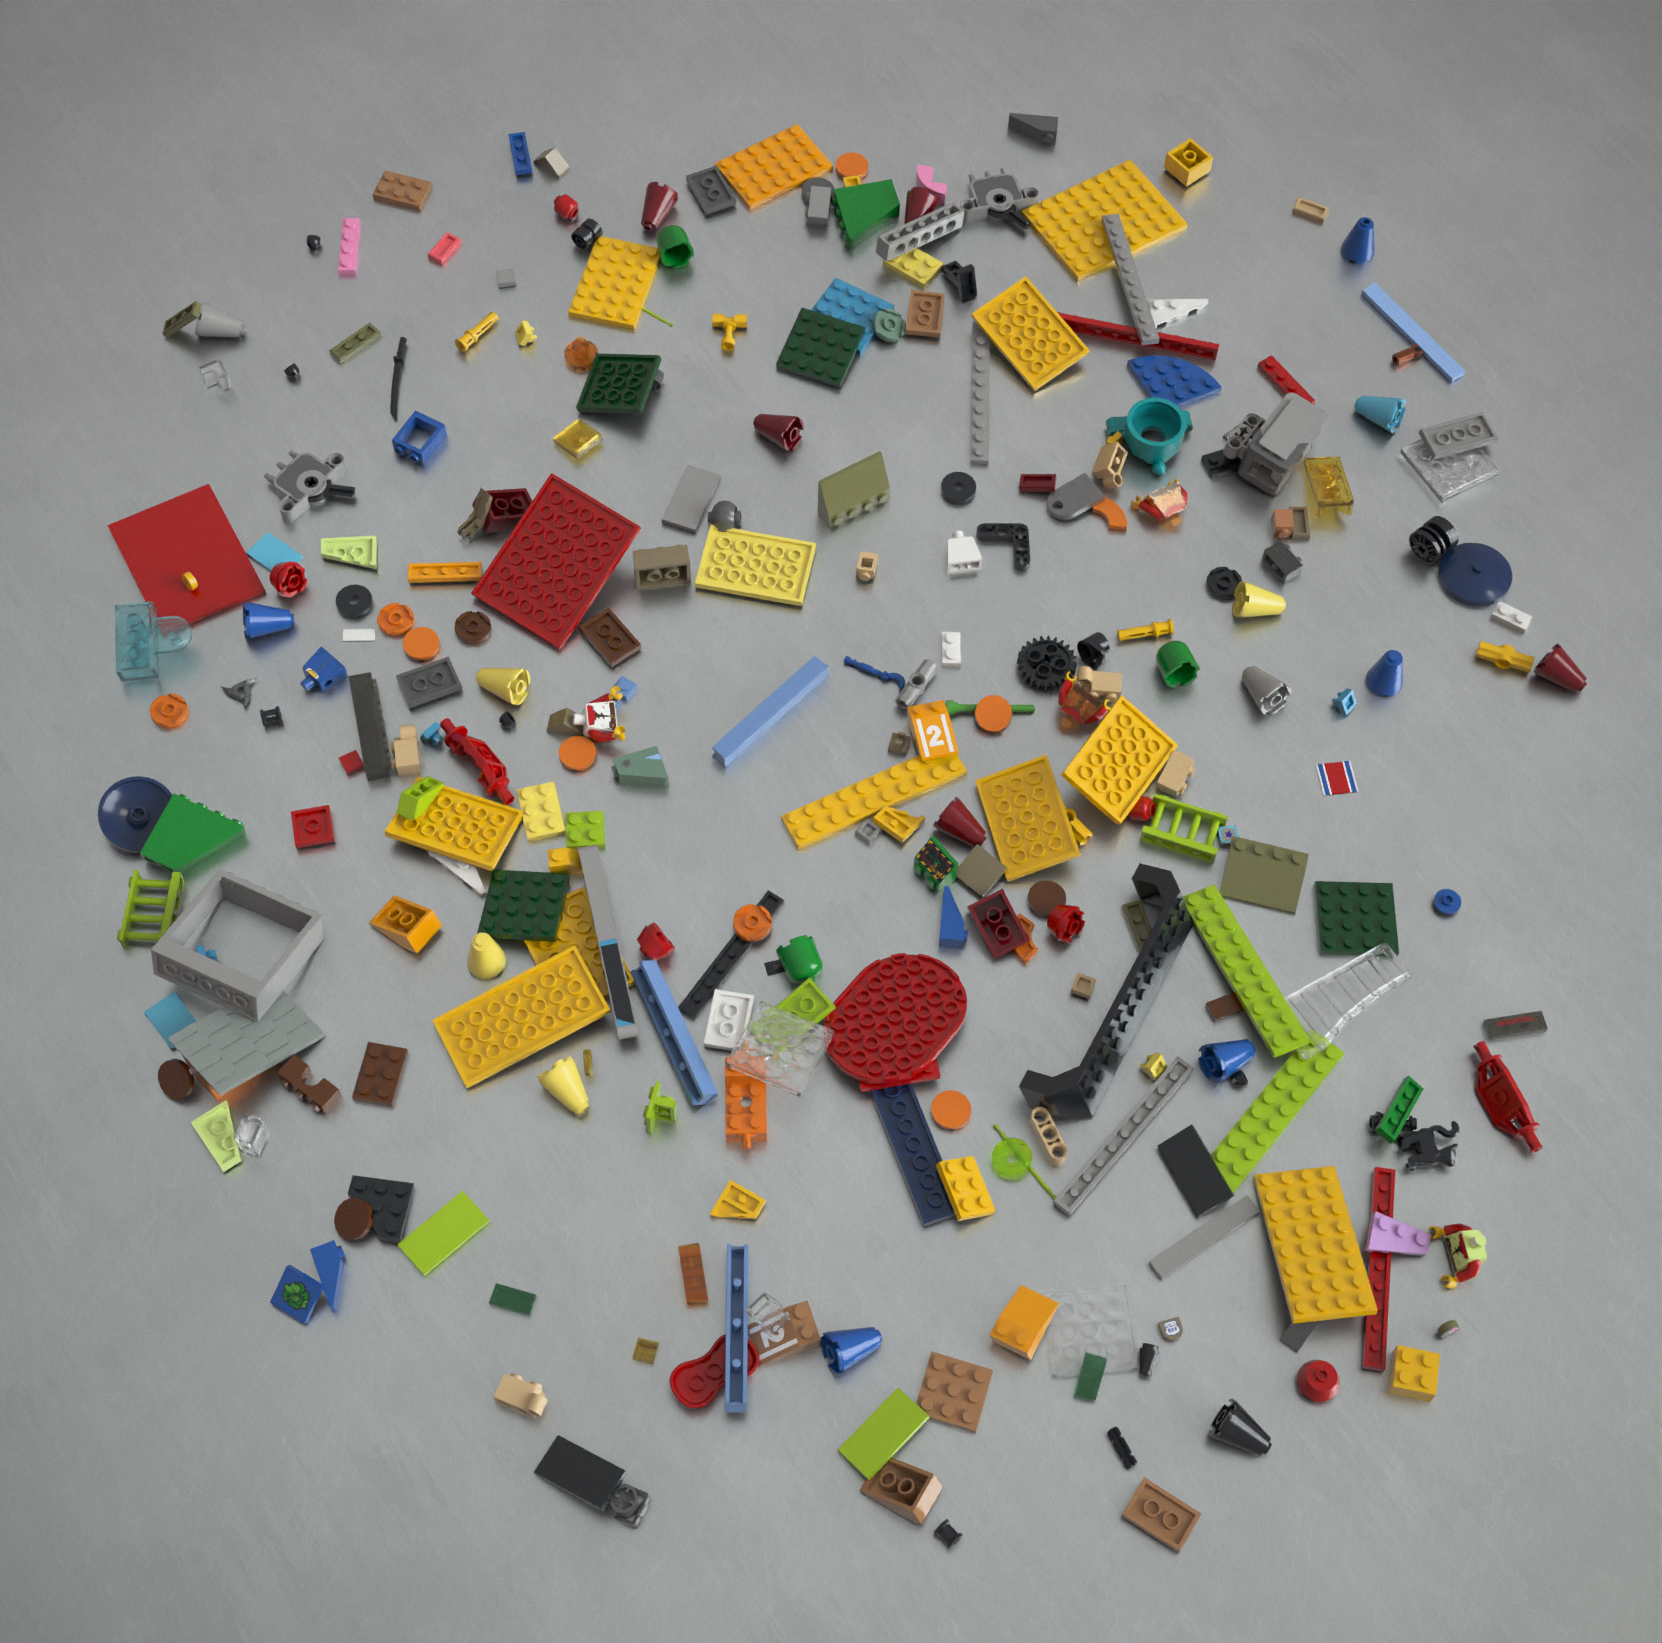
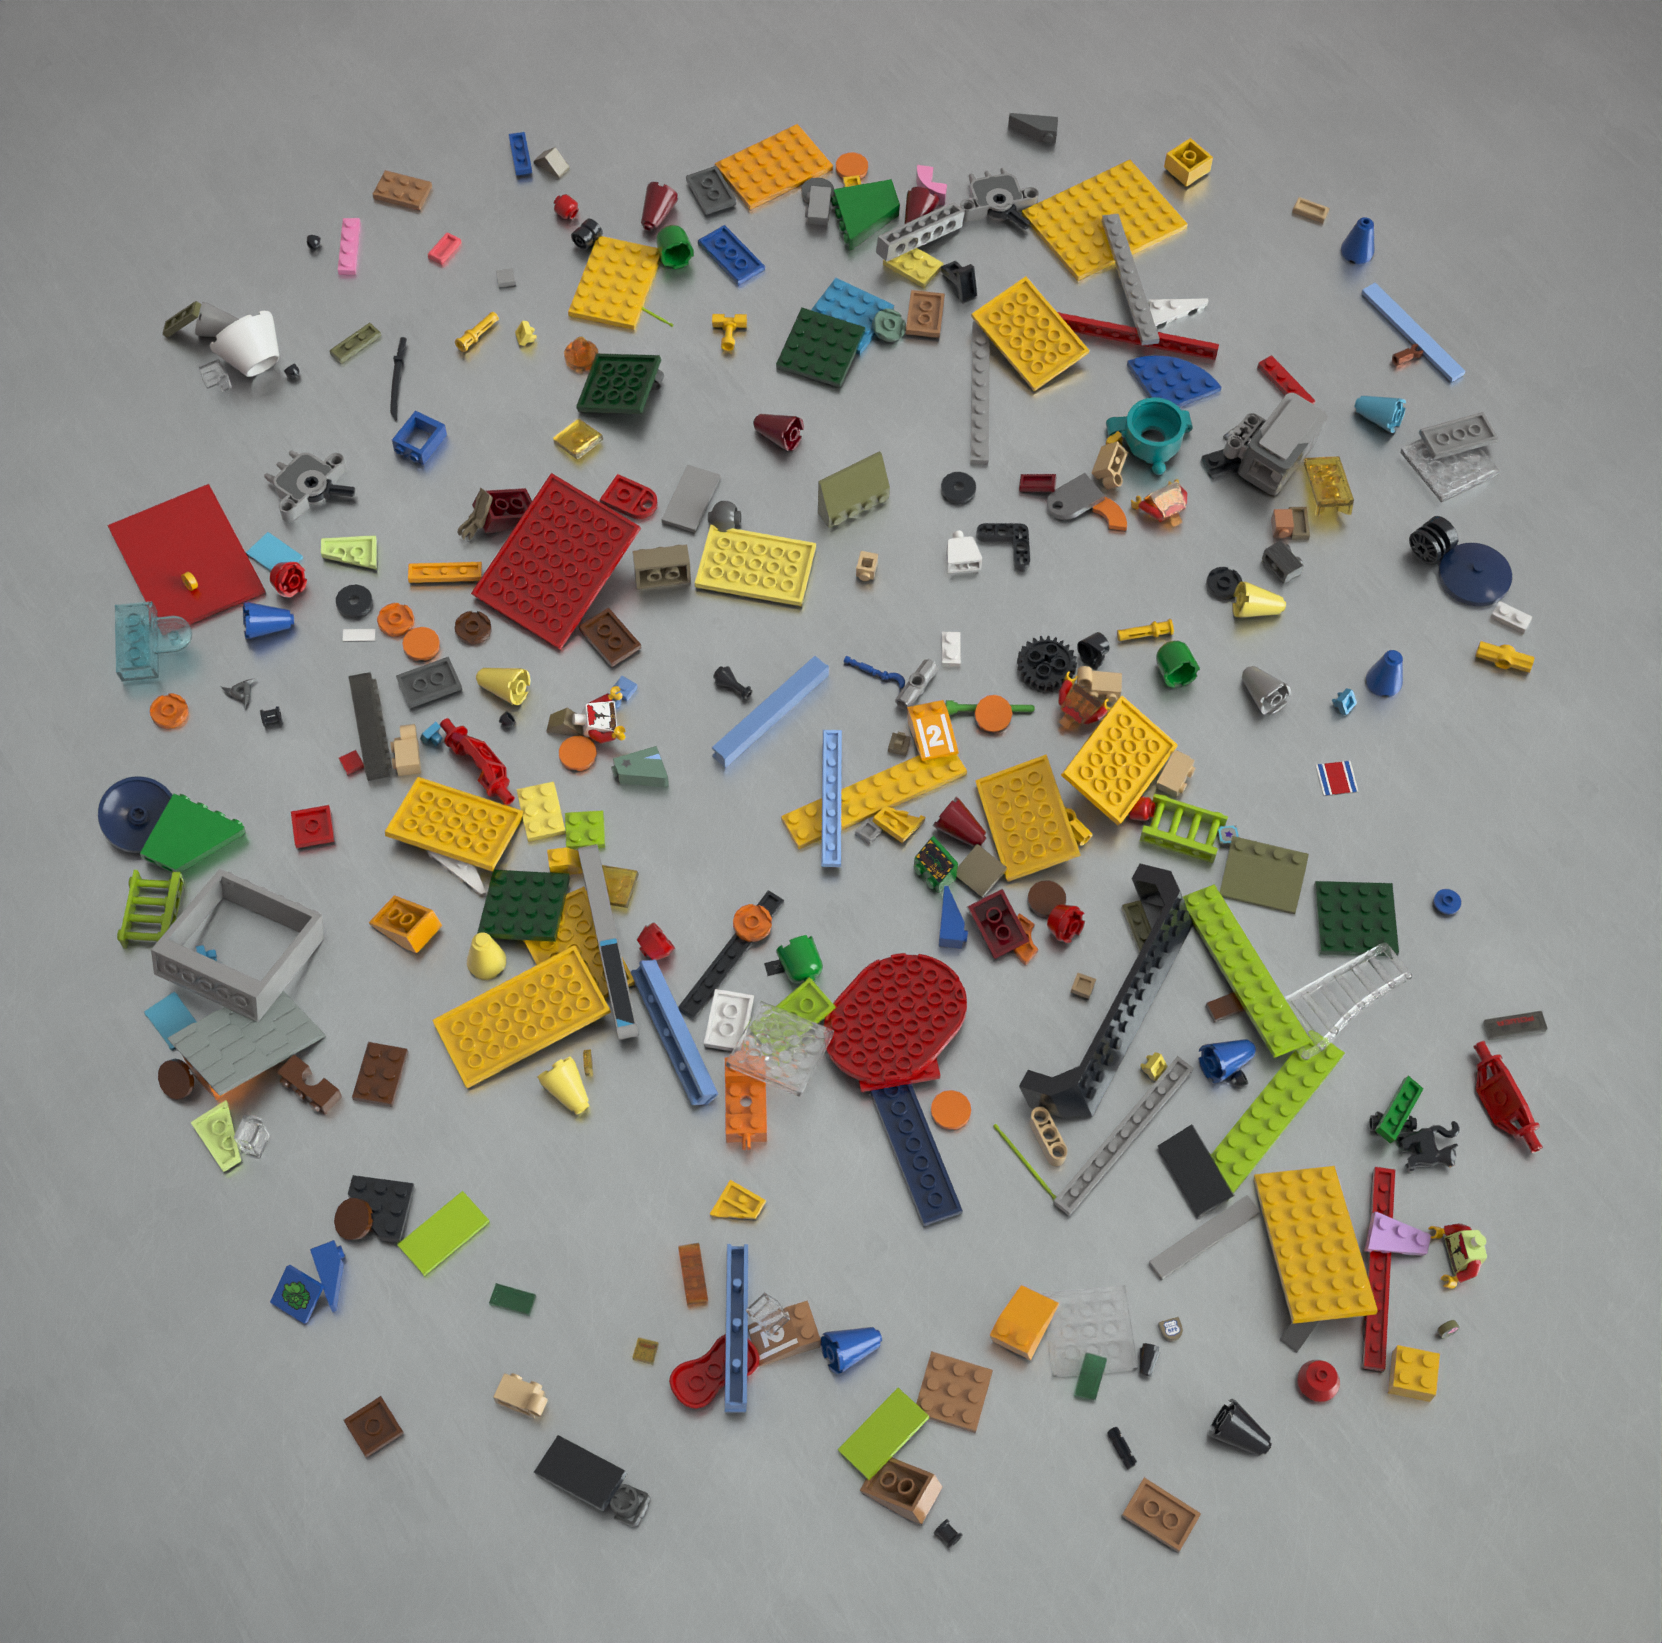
blue torso [300,646,348,692] -> none
lime slope [397,776,444,820] -> none
lime bracket [643,1081,677,1133] -> none
yellow plate [936,1156,996,1221] -> none
clear neon green tile [992,1138,1033,1179] -> none
dark red cone [1533,643,1587,692] -> none
none -> white cone [210,311,280,377]
none -> reddish brown plate [343,1396,404,1458]
none -> red tile [600,474,658,519]
none -> clear yellow plate [602,865,639,908]
none -> blue tile [698,225,765,286]
none -> black piece [713,666,753,700]
none -> light blue tile [821,730,842,867]

